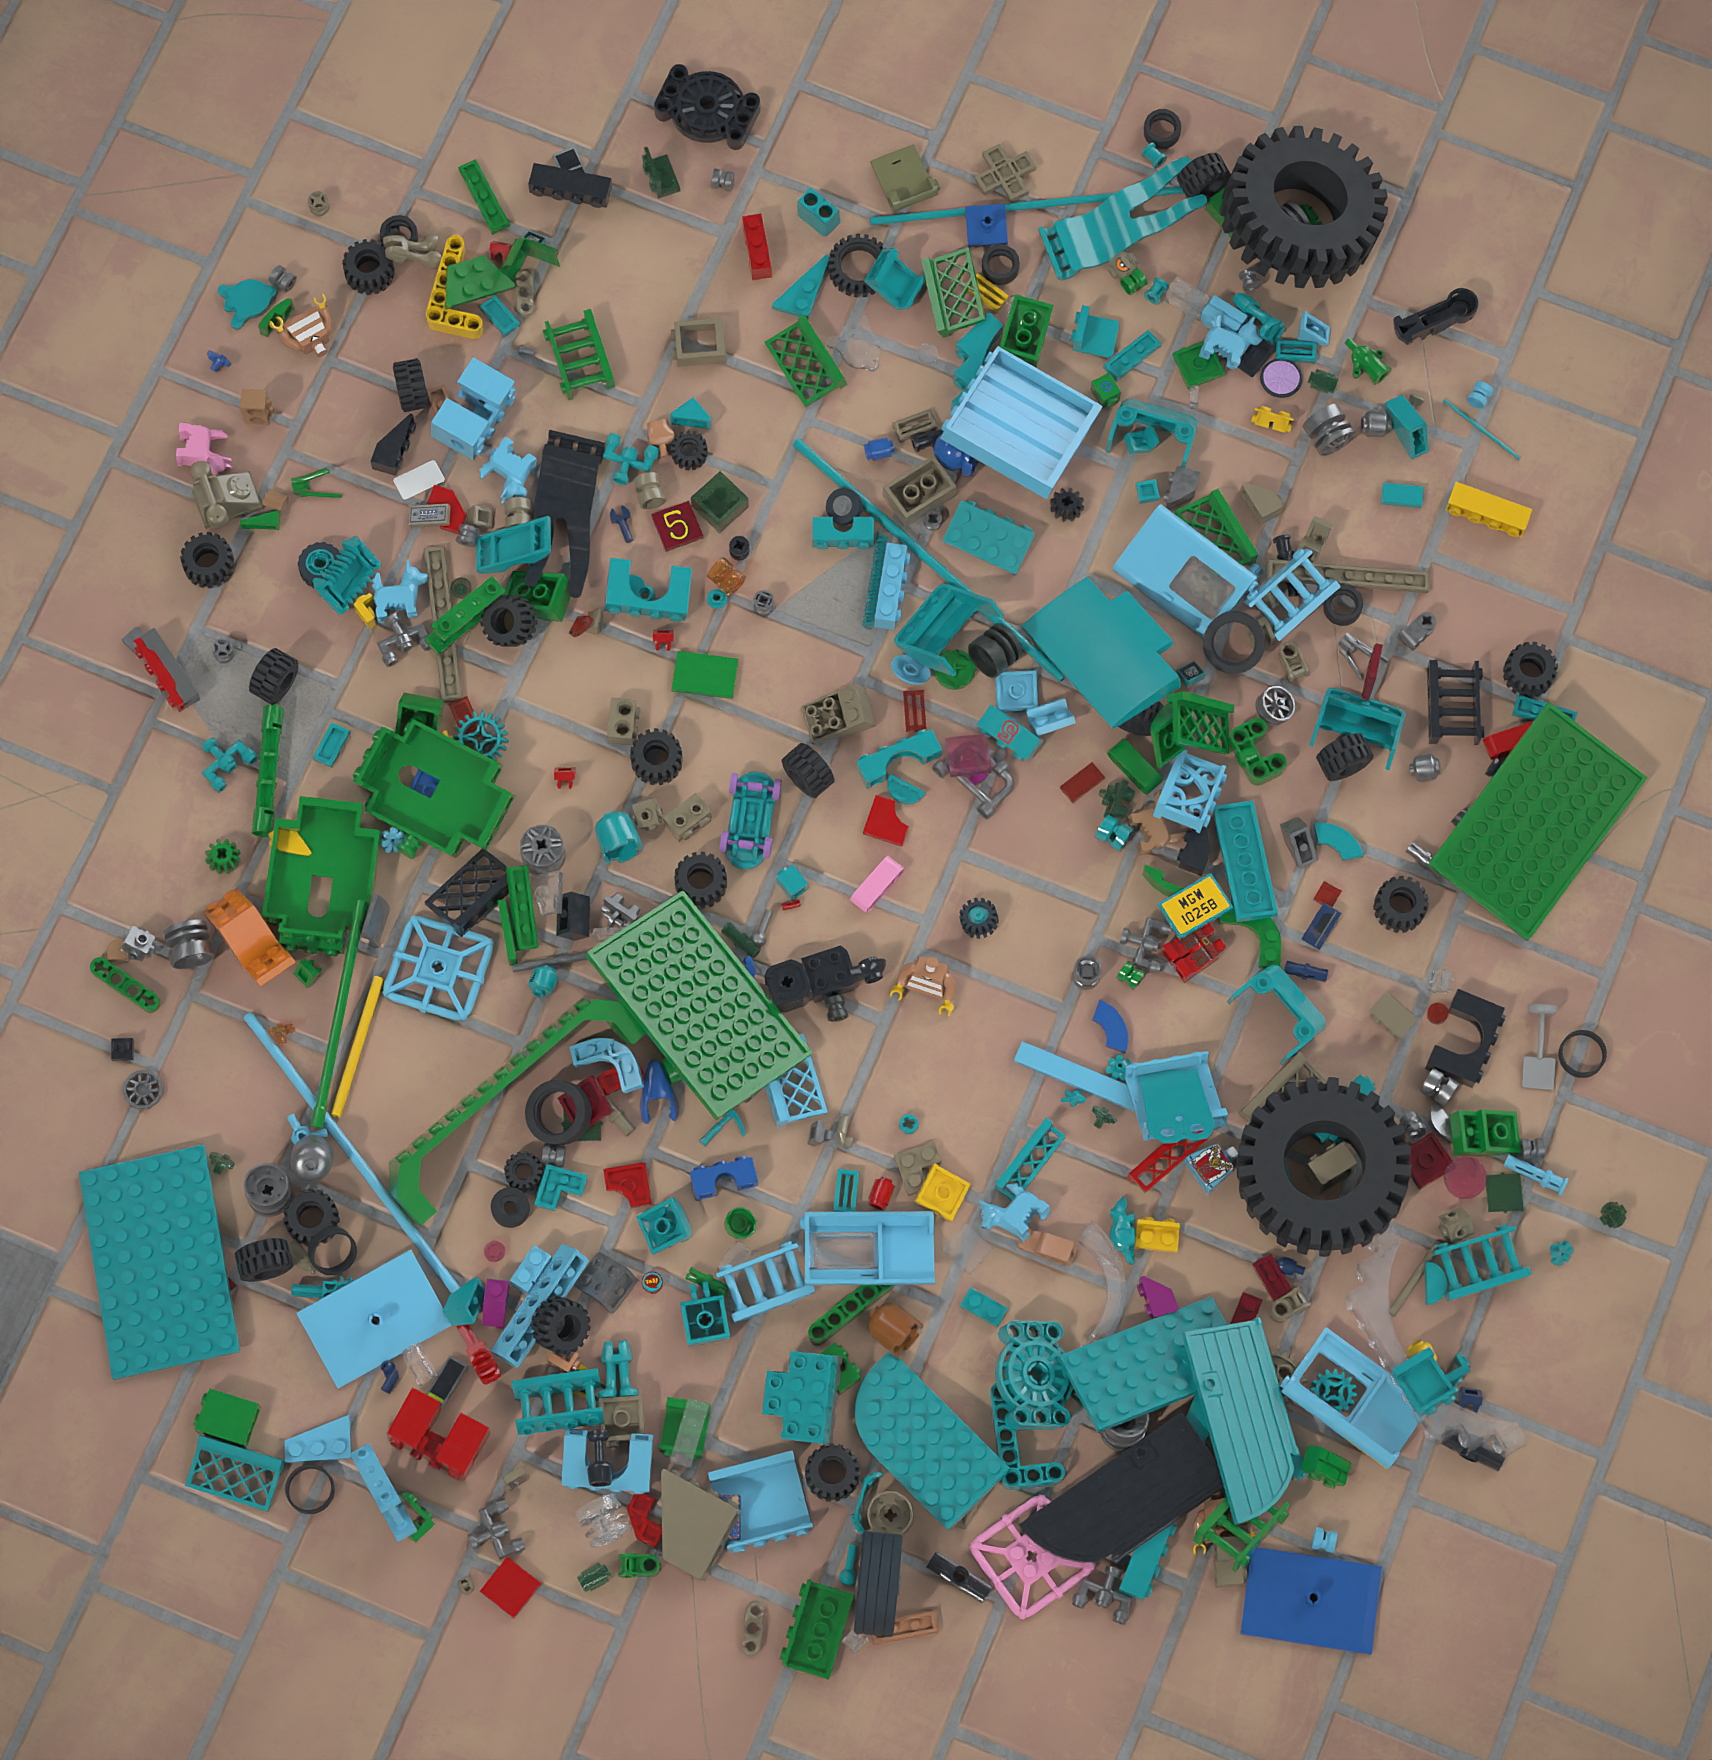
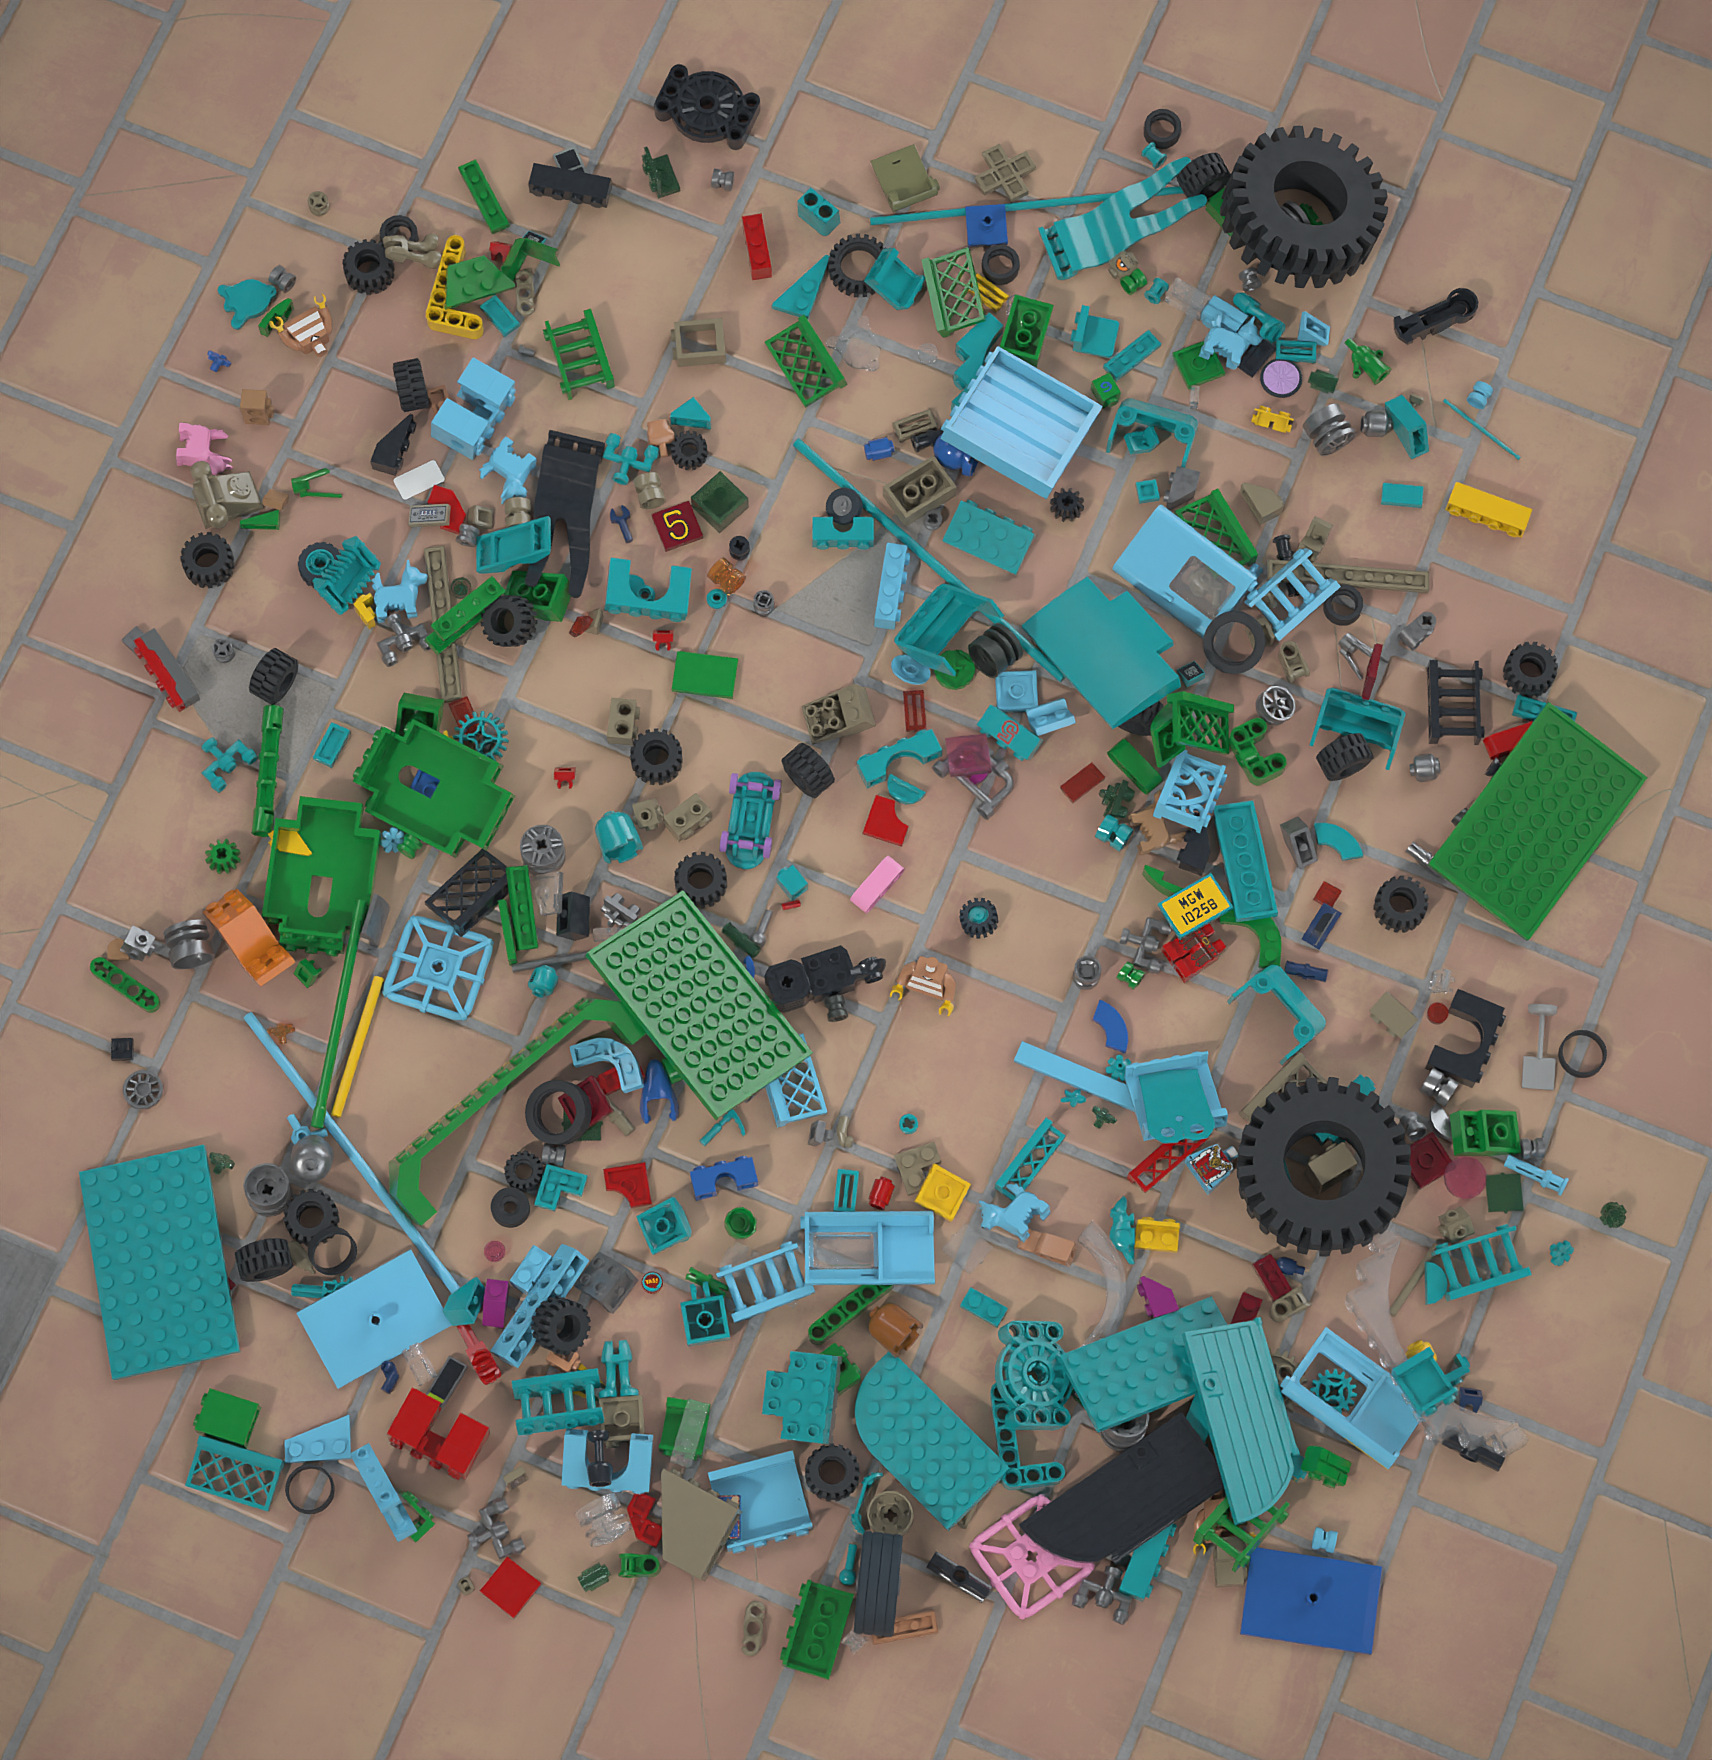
teal piece [862,532,888,630] -> none

